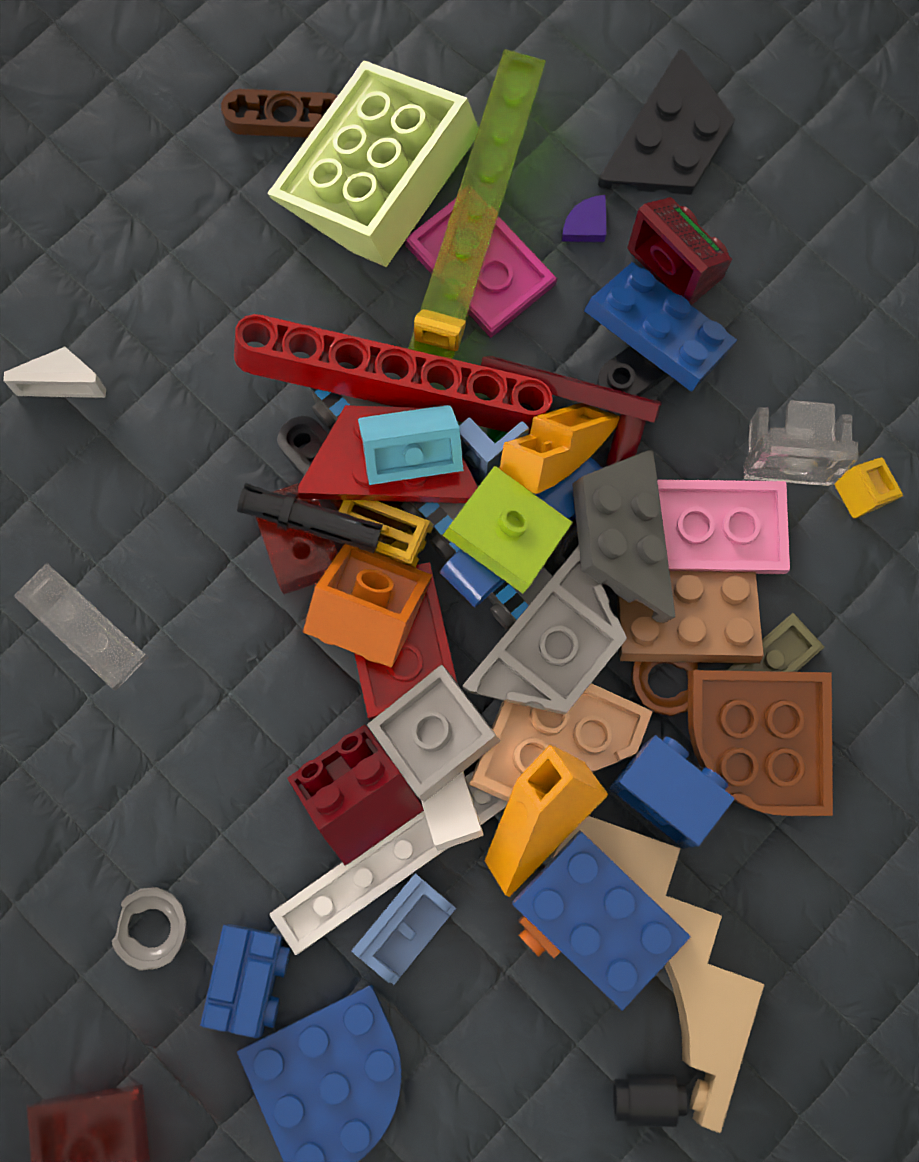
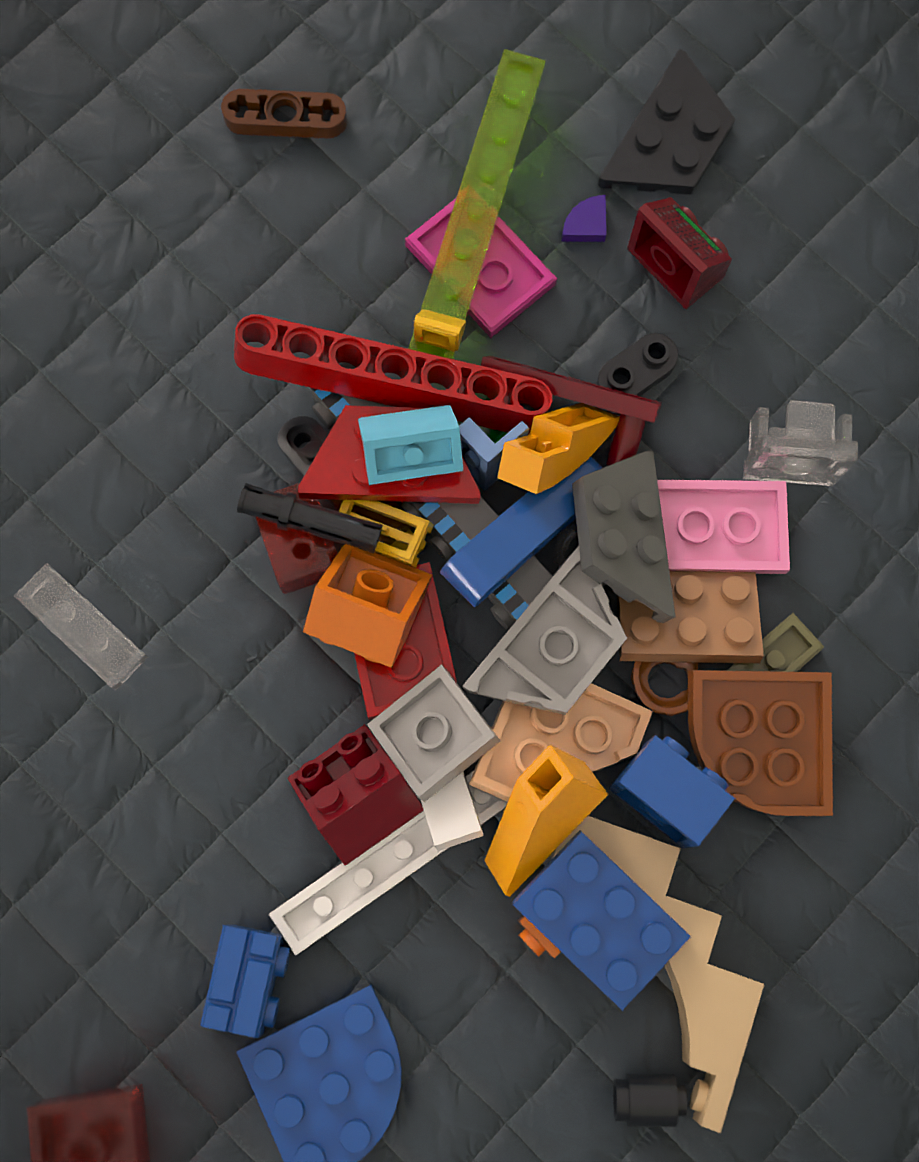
white slope [3,347,106,398] -> none
light grey piece [112,887,187,970] -> none
yellowish green slope [268,61,480,267] -> none
medium blue hinge [352,874,456,985] -> none
lime plate [443,466,572,594] -> none
blue plate [584,262,737,392] -> none
yellow slope [834,457,903,518] -> none

